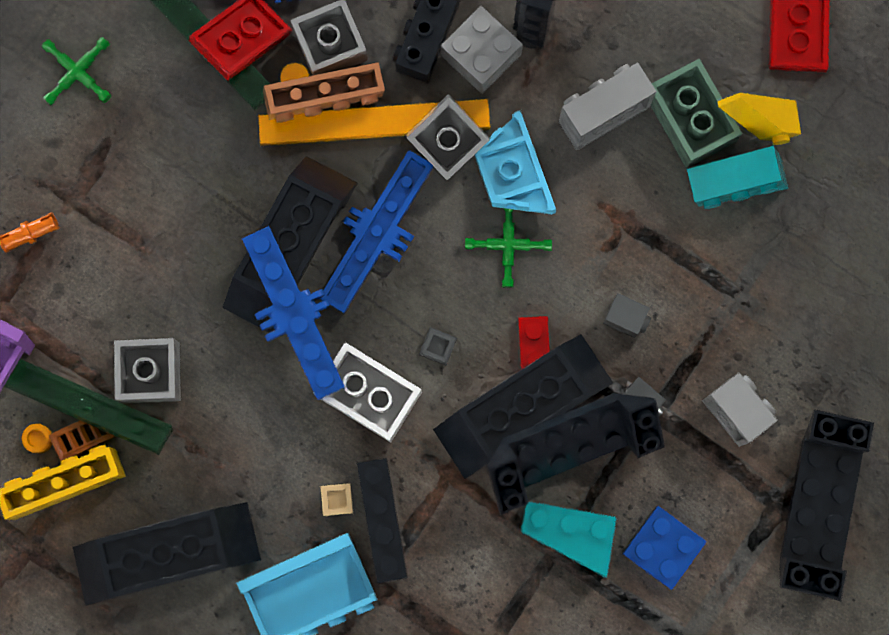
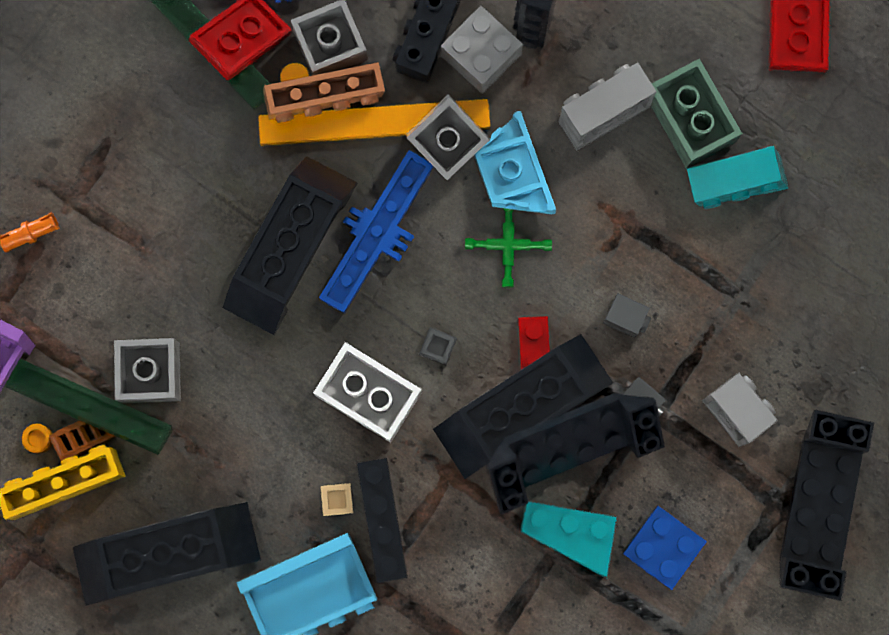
green piece [42,37,111,106] -> none
blue hinge [242,226,345,401] -> none
yellow slope [717,93,801,145] -> none

